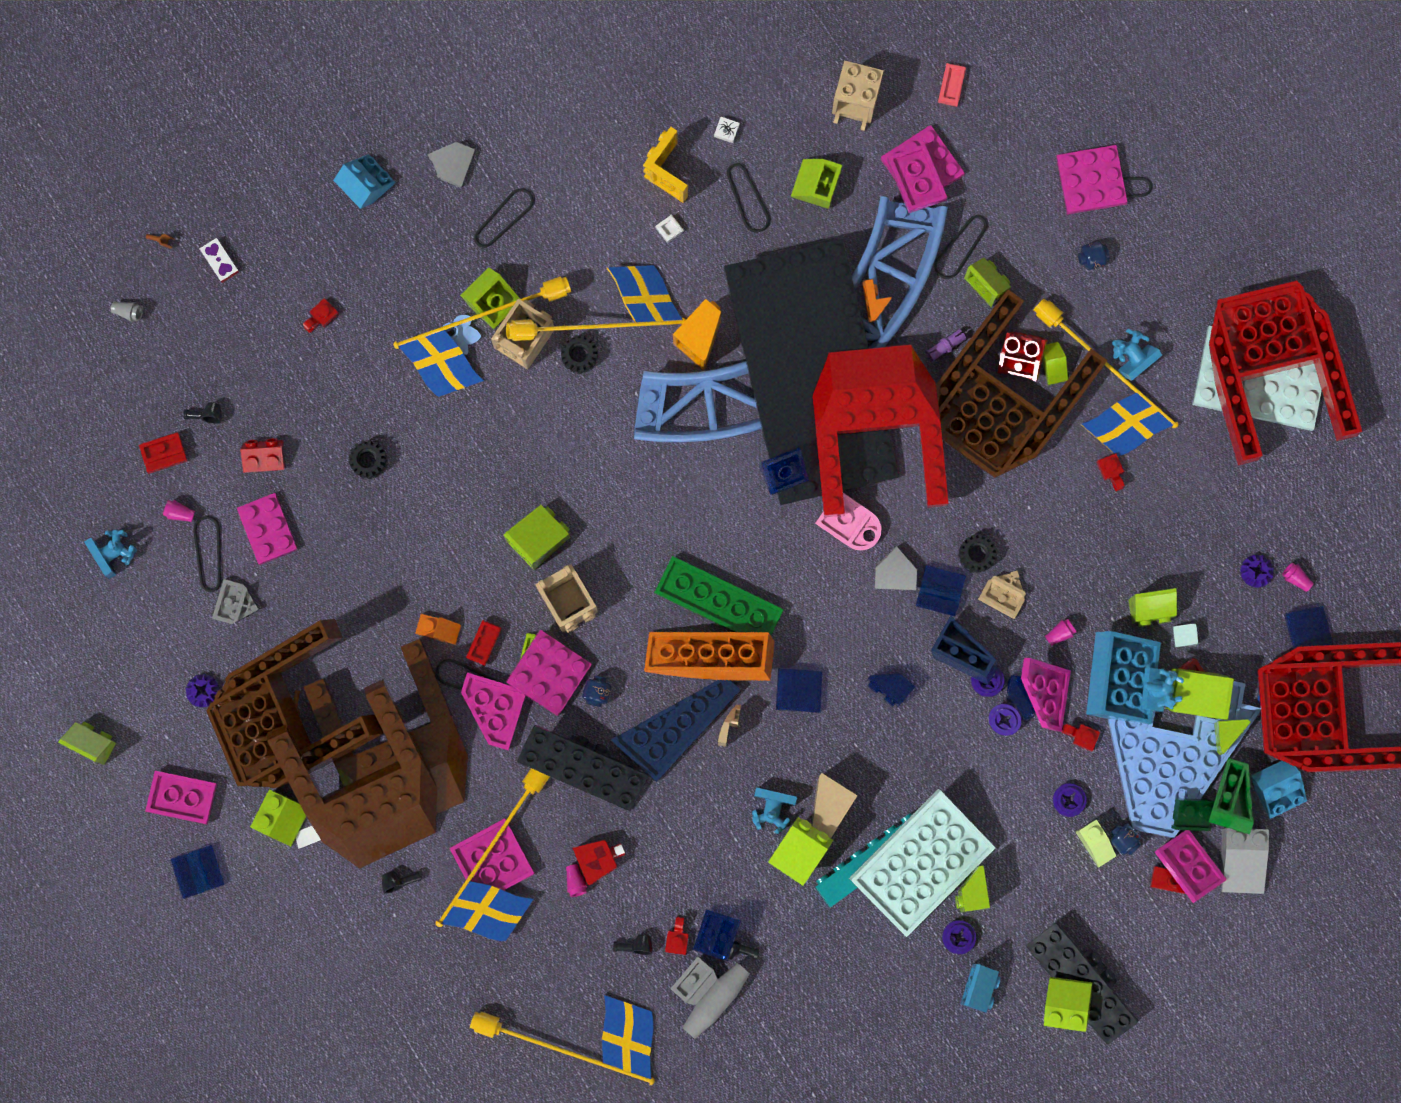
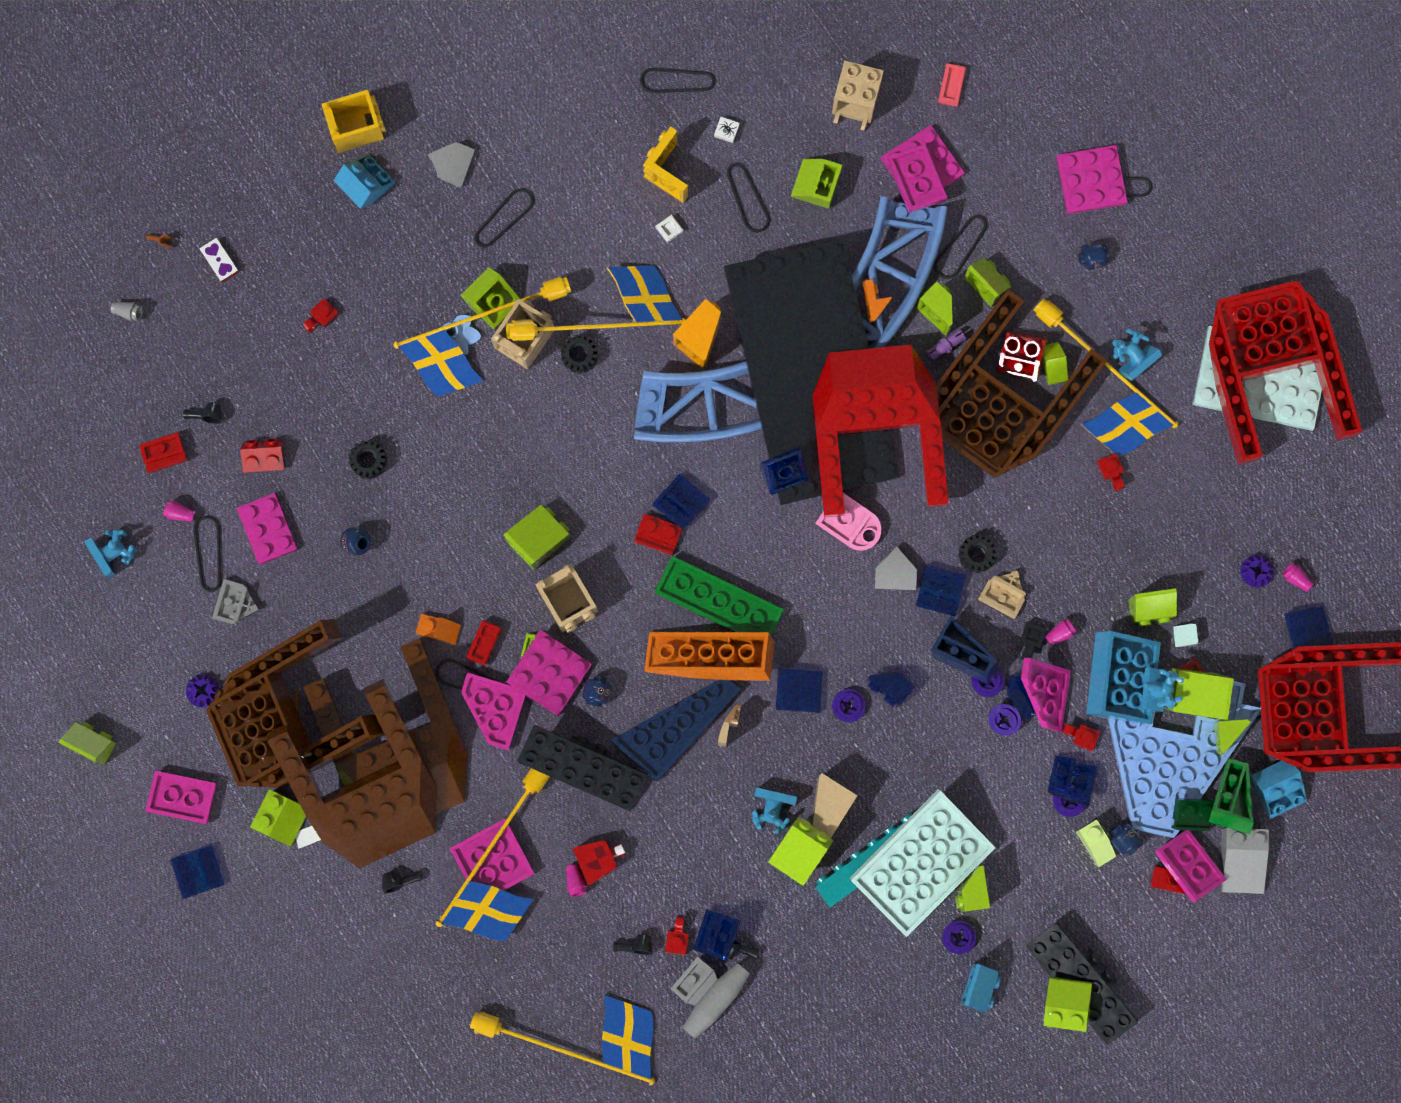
none -> yellow container [322,90,386,153]
none -> dark blue head [340,527,371,555]
none -> red plate [634,514,683,556]
none -> black piece [640,68,715,93]
none -> clear blue slope [652,474,711,530]
none -> dark purple gear [832,689,865,723]
none -> lime slope [917,282,953,336]
none -> black plate [1020,622,1046,660]
none -> clear blue slope [1047,755,1097,805]

